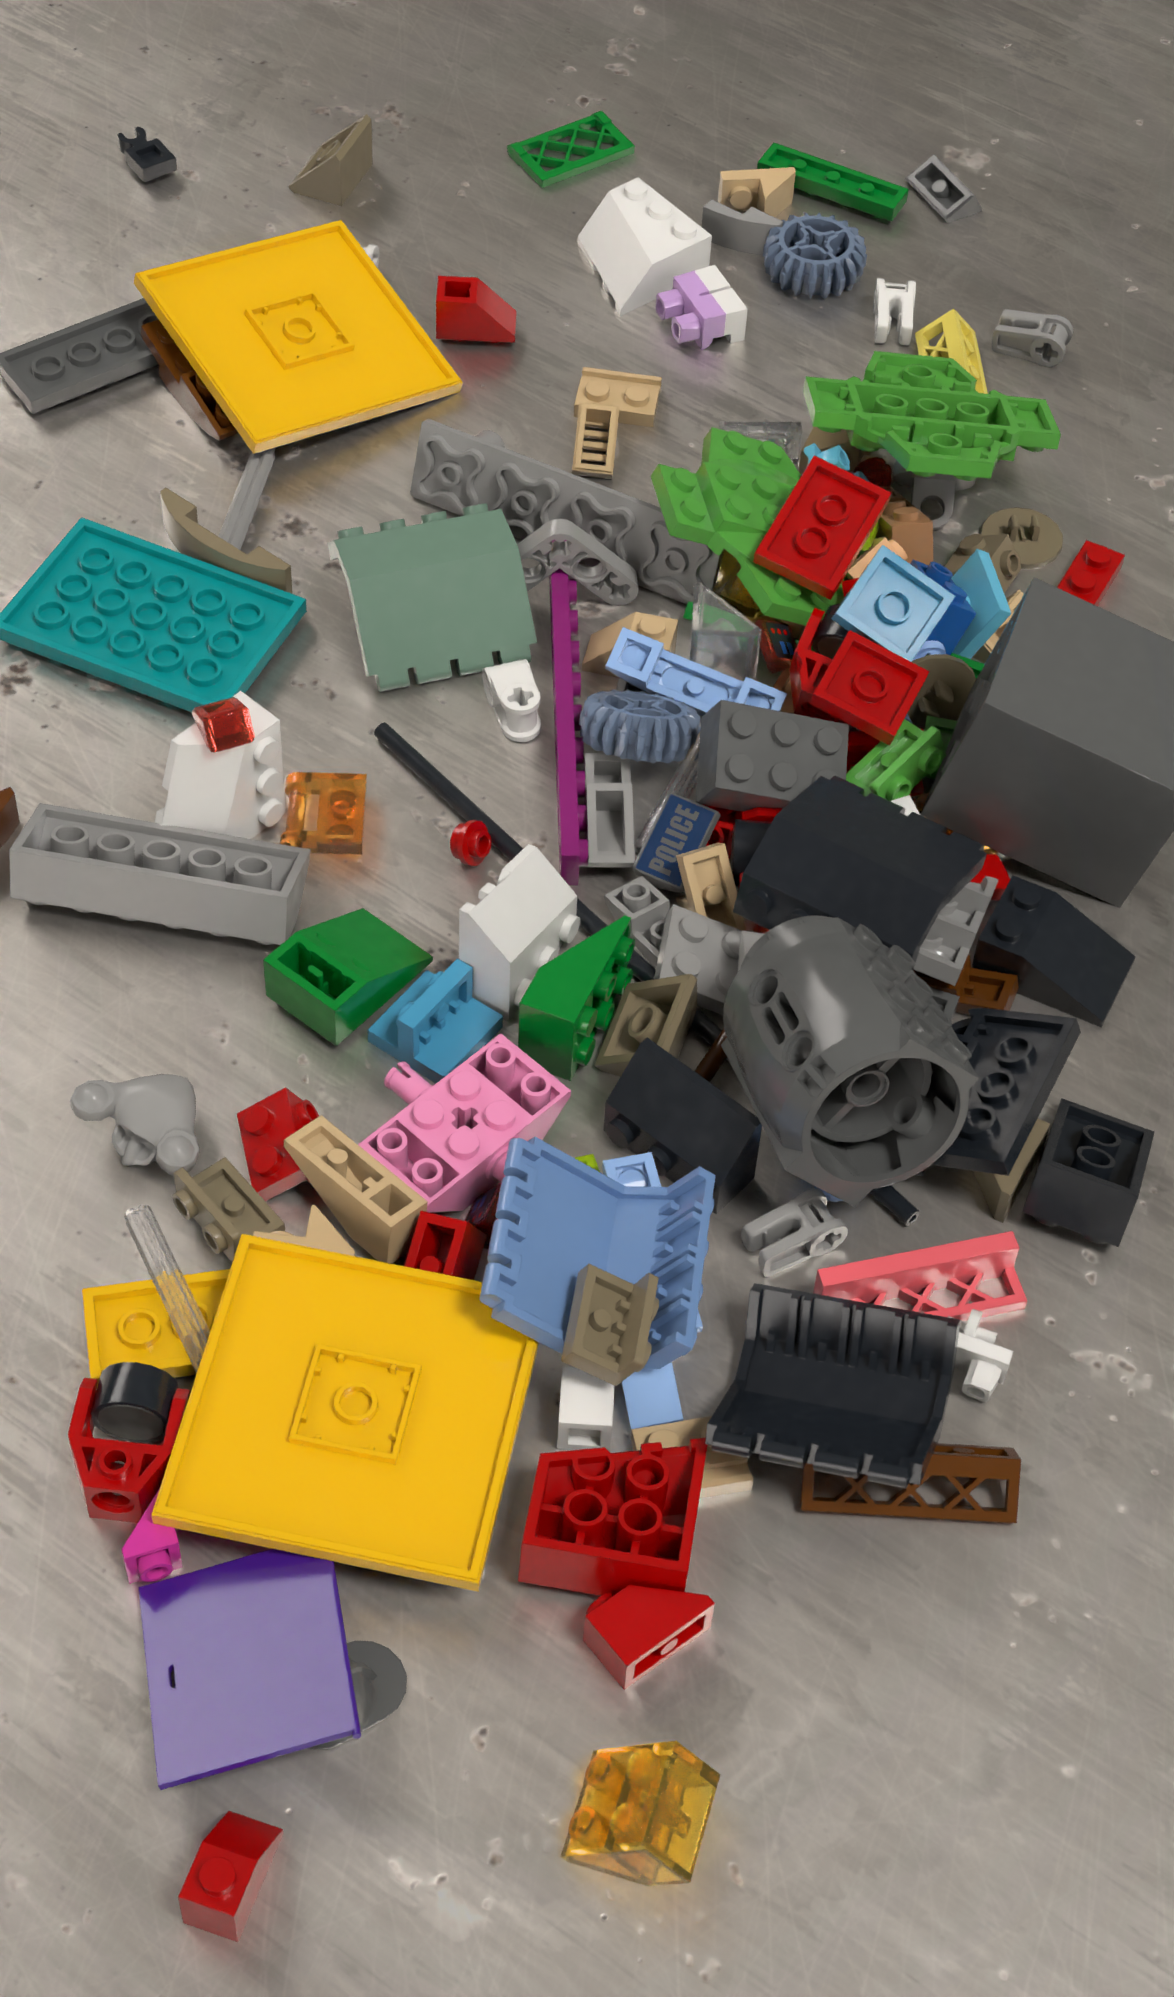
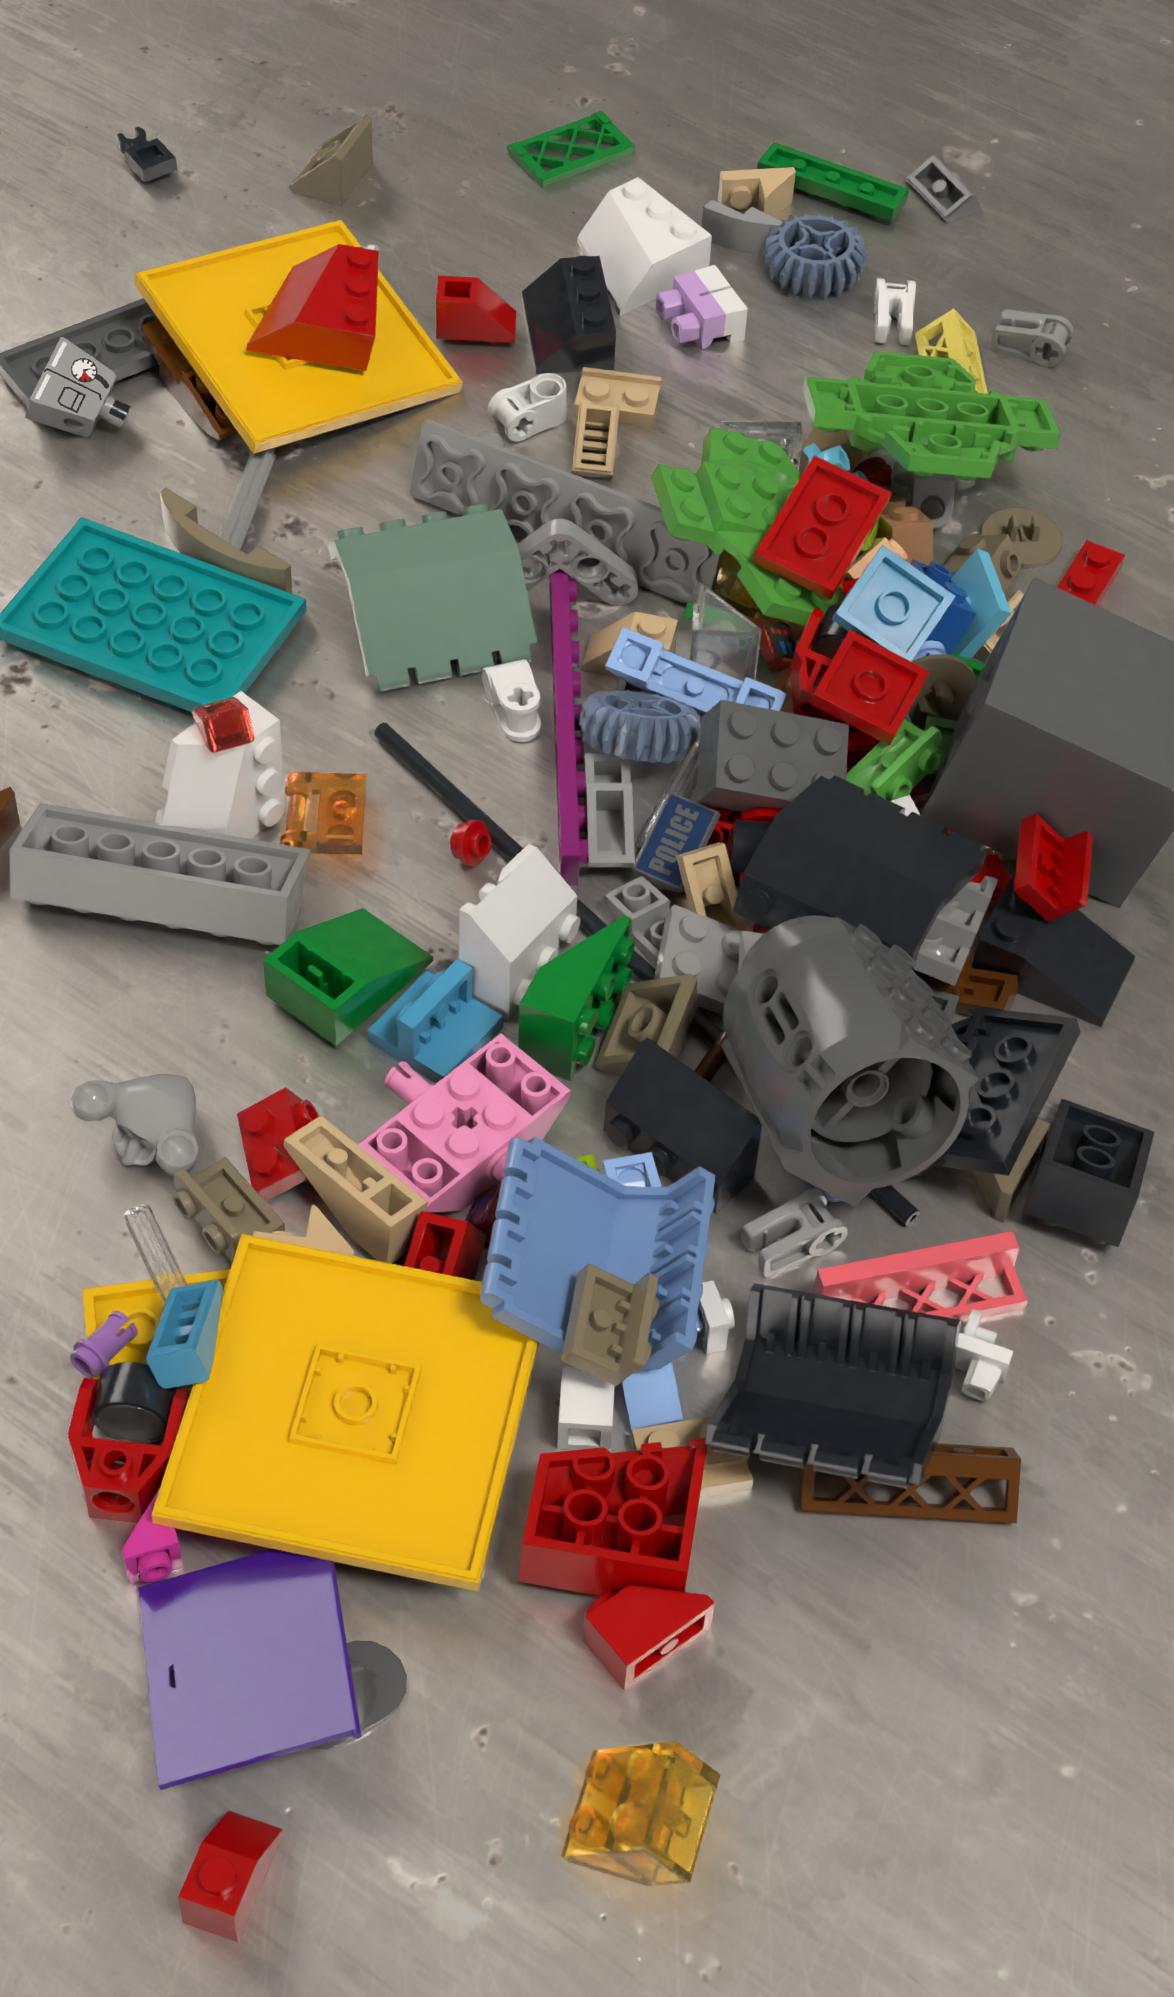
none -> light grey torso [25,337,131,437]
none -> medium lavender pin [70,1311,138,1378]
none -> dark azure slope [146,1280,223,1389]
none -> red wedge [246,244,379,371]
none -> white piece [488,373,567,442]
none -> black slope [521,255,616,374]
none -> white plate [698,1280,735,1355]
none -> red bracket [1014,813,1093,922]

